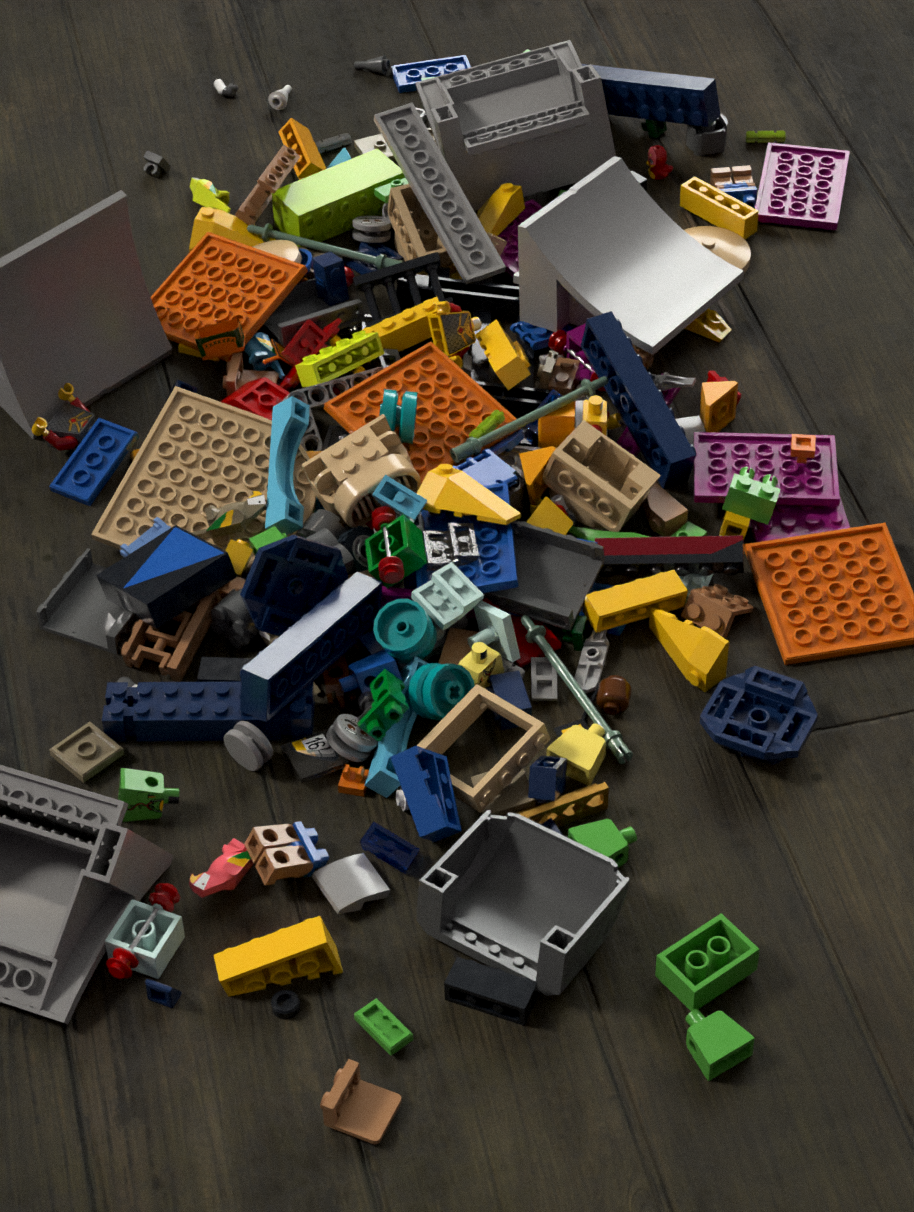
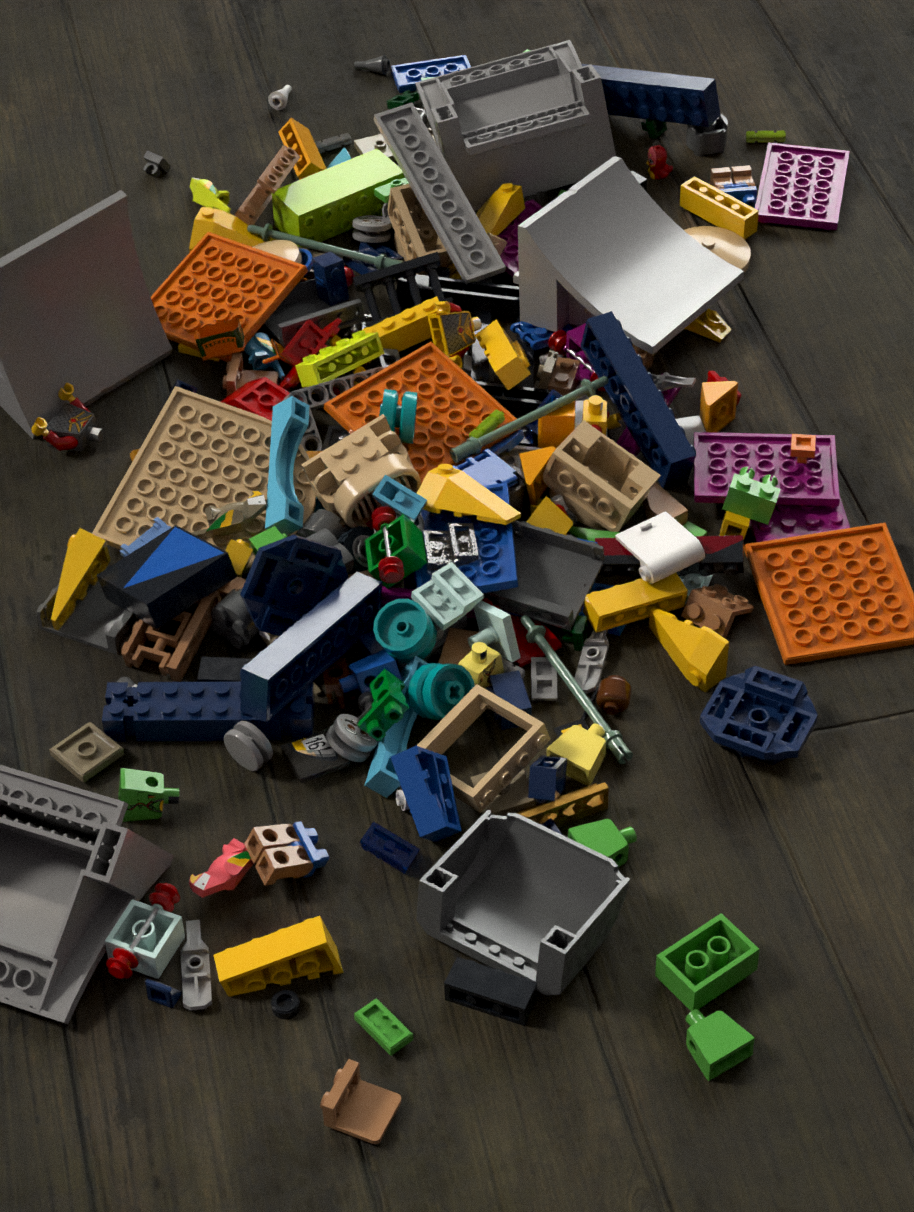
blue tile [49,418,139,506] -> none
arm [214,79,239,97] -> none
light grey slope [312,853,390,914] -> none
orange tile [338,764,369,797] -> none
none -> yellow wedge [51,528,111,631]
none -> light grey piece [181,920,212,1010]
none -> dark green plate [386,90,419,109]
none -> white door [615,511,705,584]

